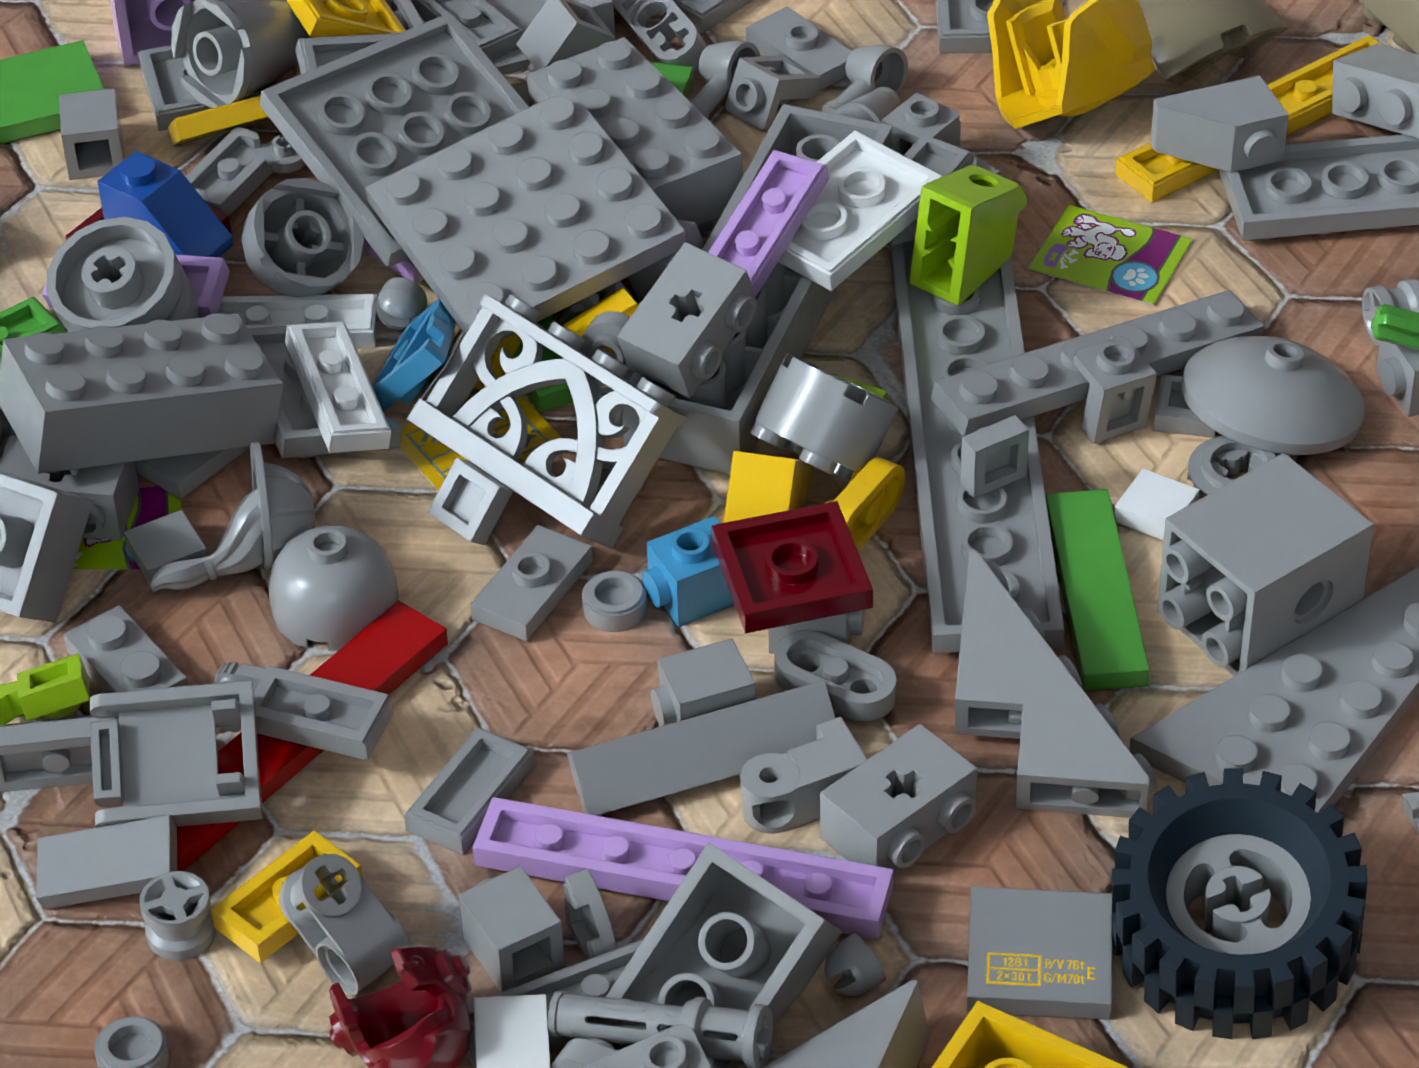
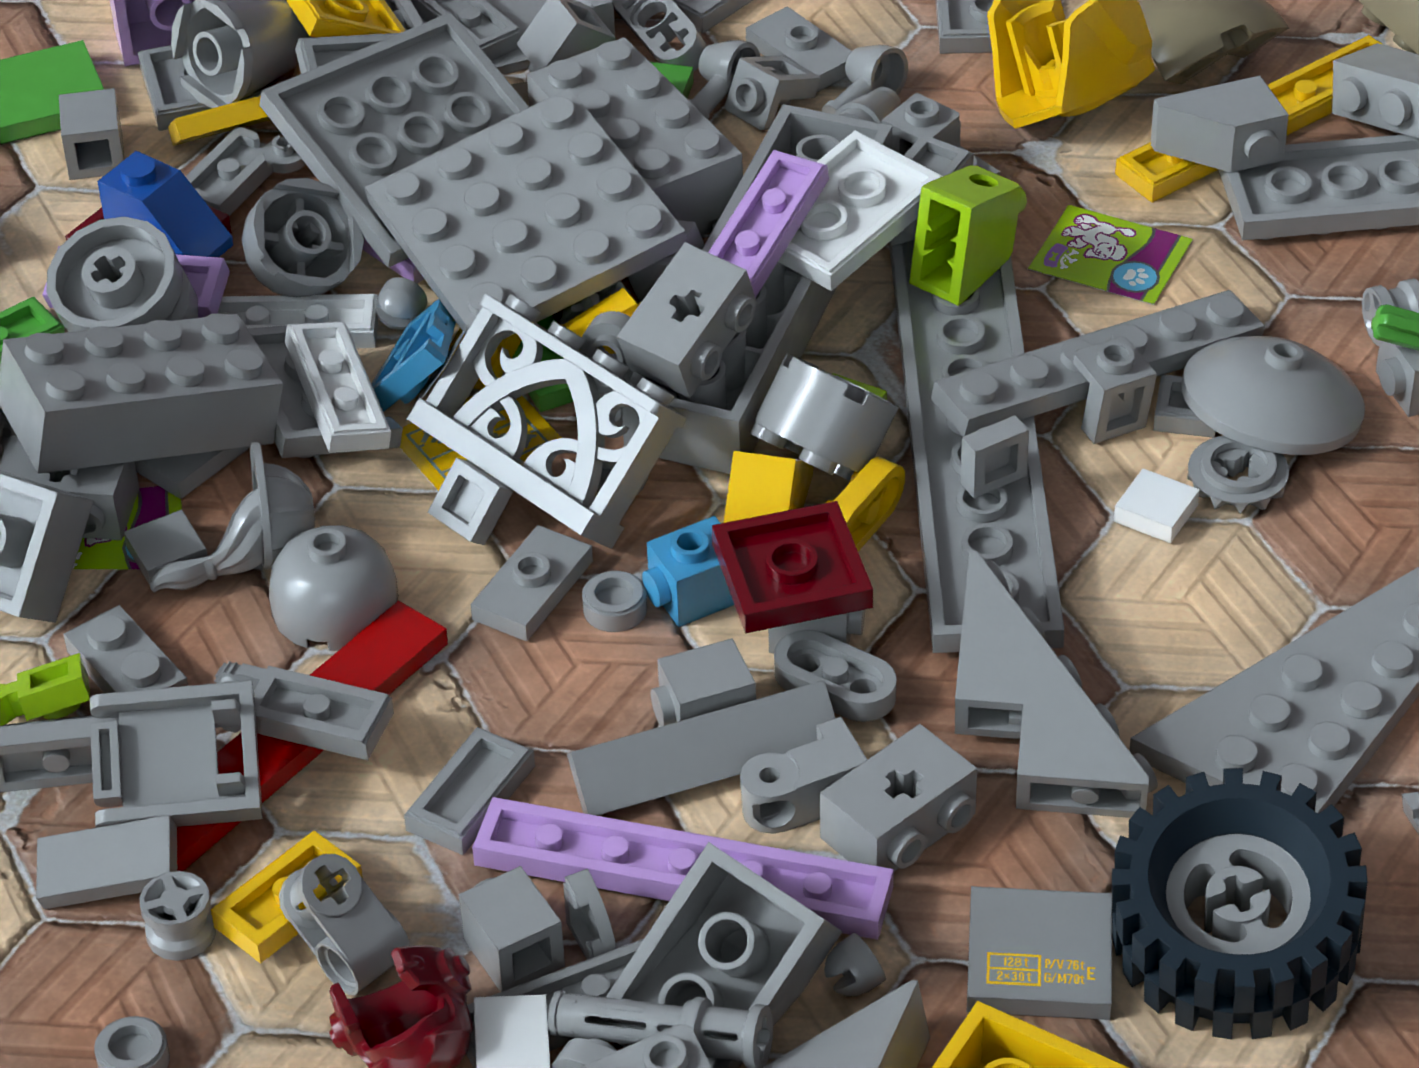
bright green tile [1046,489,1150,691] -> none
light grey brick [1157,452,1374,676] -> none

